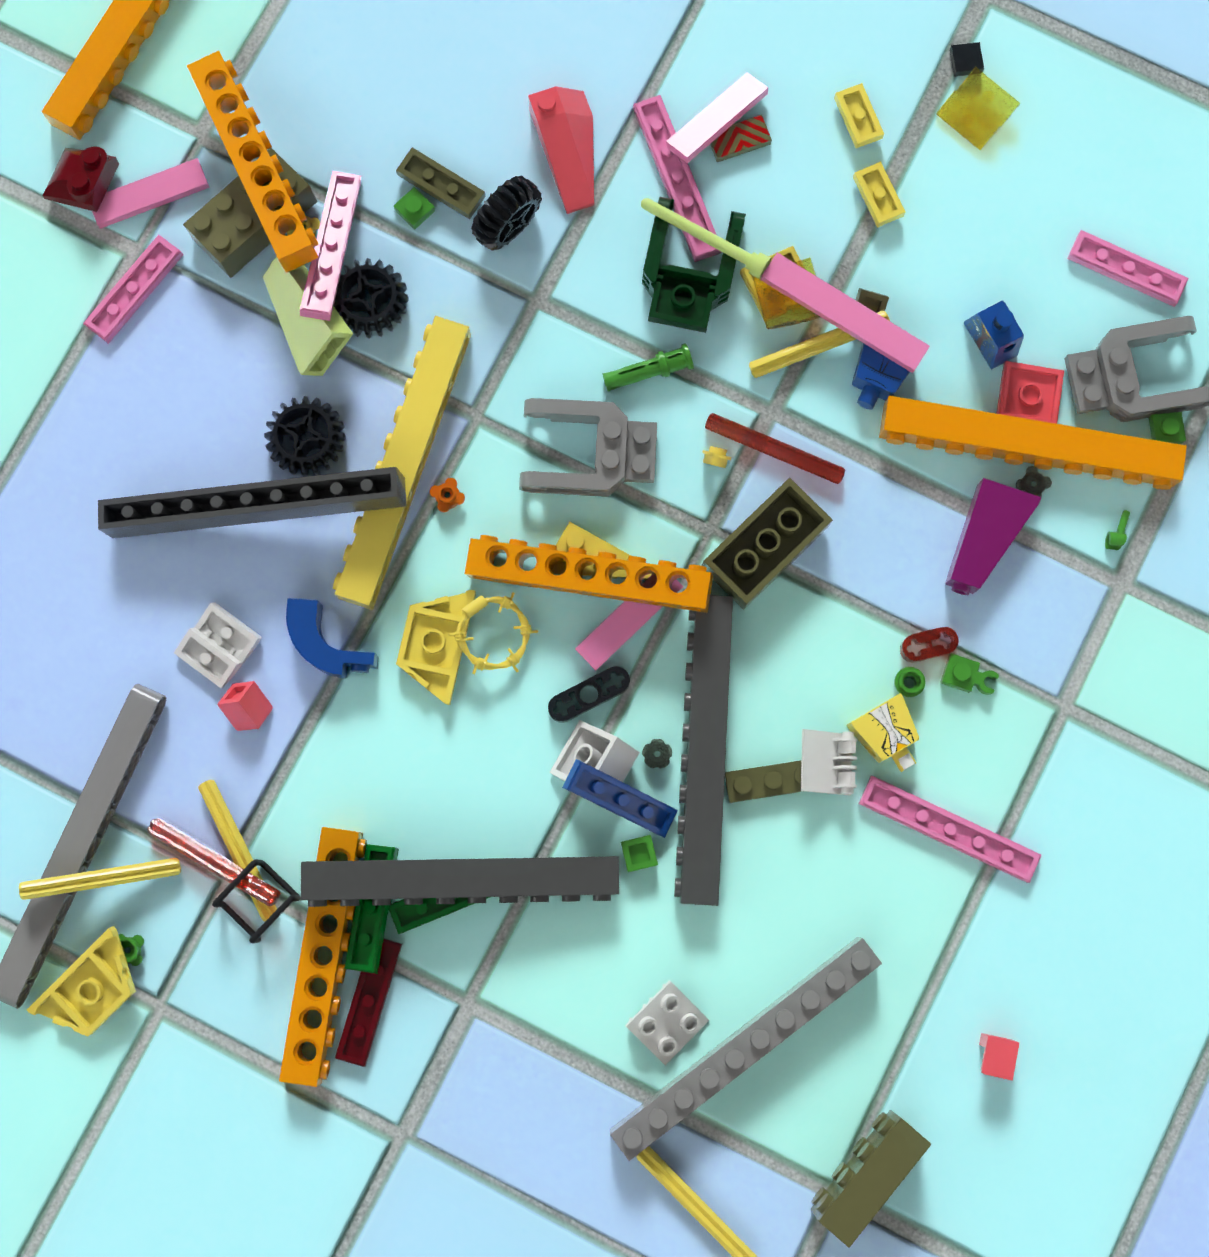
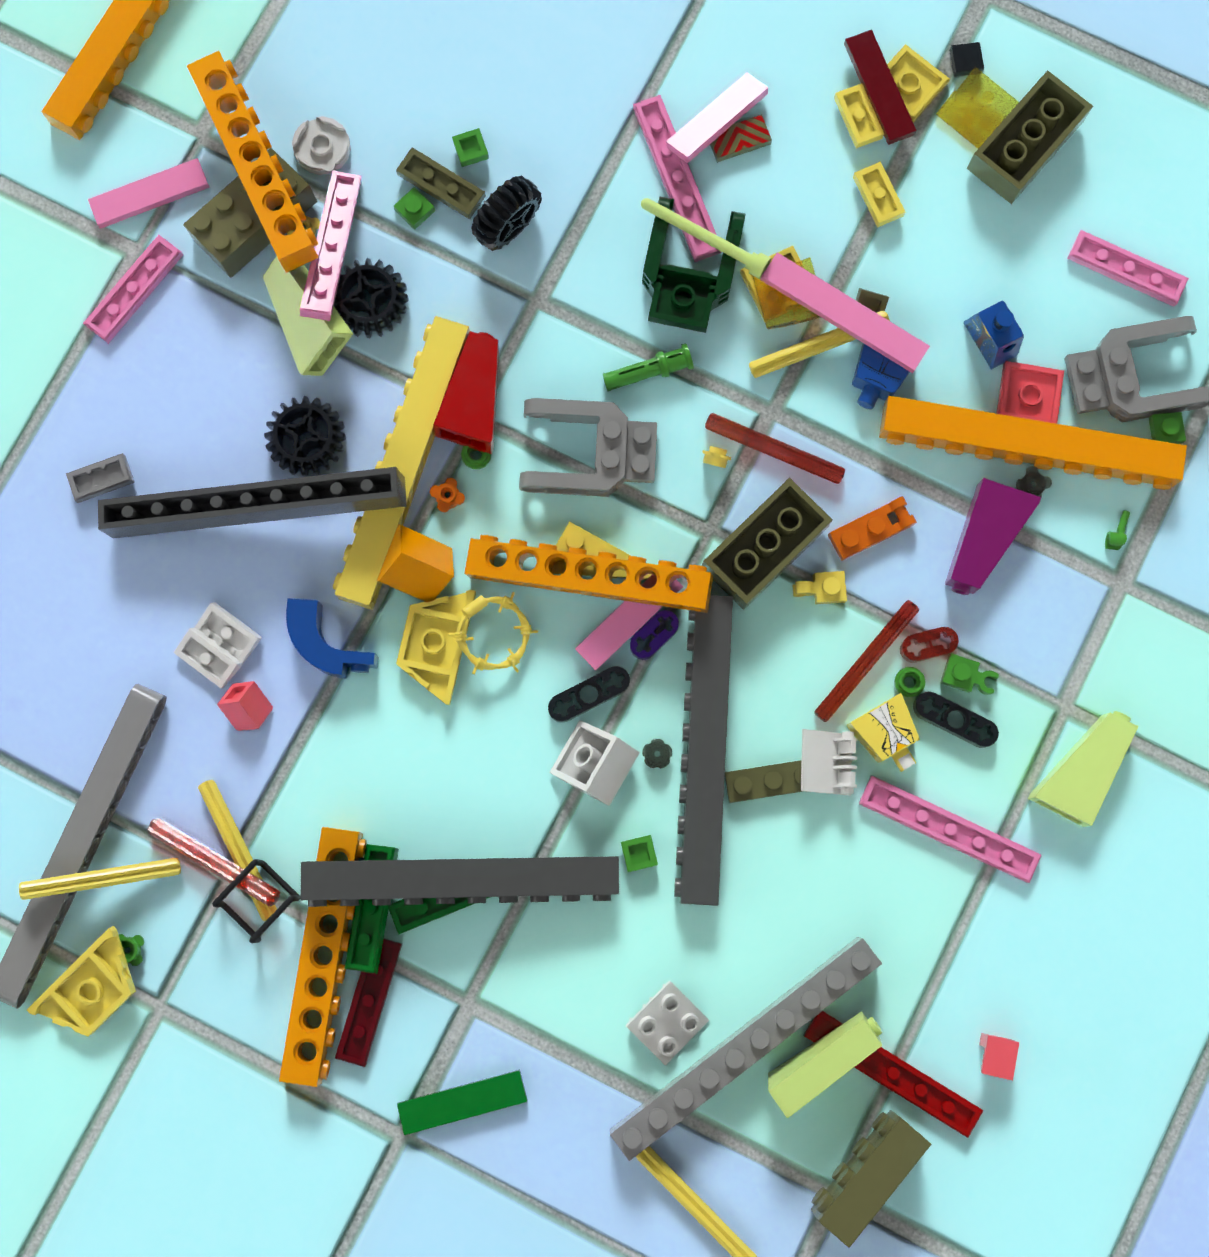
dark red slope [42,146,119,212] -> none
coral wedge [528,86,594,214] -> none
blue tile [562,759,678,838] -> none
none -> light grey plate [66,453,135,503]
none -> white tile [292,116,351,175]
none -> light orange slope [377,524,454,602]
none -> green tile [397,1069,528,1135]
none -> red slope [433,331,499,455]
none -> bright green plate [452,128,489,167]
none -> bright green plate [461,446,491,470]
none -> dark purple beam [630,610,679,660]
none -> yellowish green slope [768,1011,883,1118]
none -> light yellow plate [792,571,847,604]
none -> red tile [803,1011,984,1138]
none -> clear red axle [814,600,919,722]
none -> orange plate [828,496,917,561]
none -> dark red tile [844,29,917,145]
none -> light yellow tile [887,44,950,123]
none -> black beam [913,691,999,748]
none -> olive brick [966,70,1093,205]
none -> yellowish green slope [1028,711,1139,827]

